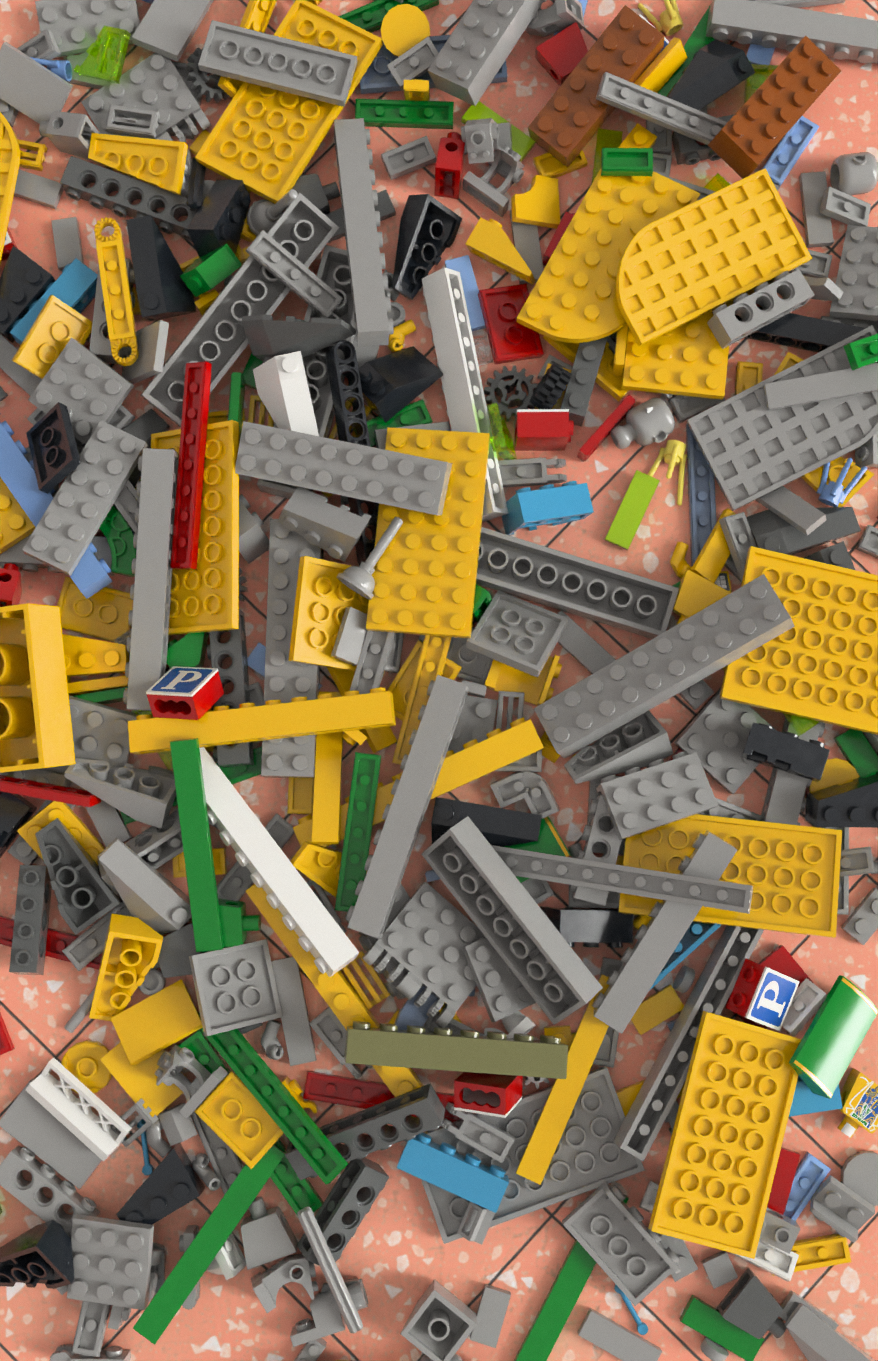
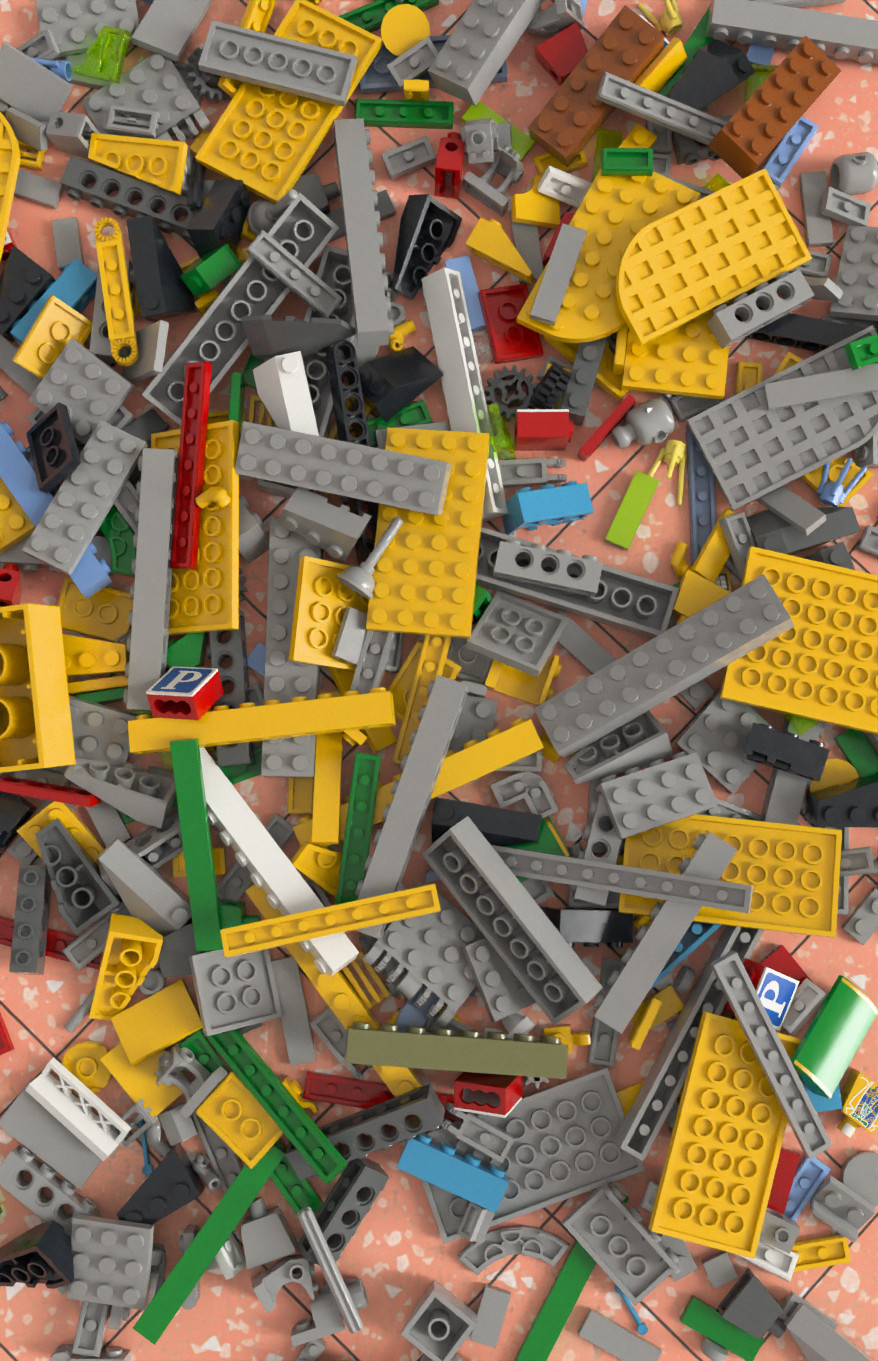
light grey arm [260,1020,284,1060] -> none
light grey tile [496,691,524,730] -> none
yellow tile [516,974,609,1185] -> none
none -> light grey tile [5,107,48,151]
none -> yellow arm [195,486,231,508]
none -> yellow plate [220,884,441,958]
none -> light grey tile [457,1225,569,1275]
none -> light grey brick [493,539,603,597]
none -> light grey tile [530,223,587,326]
none -> white tile [537,166,592,208]
none -> yellow tile [627,995,662,1050]
none -> light grey plate [710,951,833,1159]

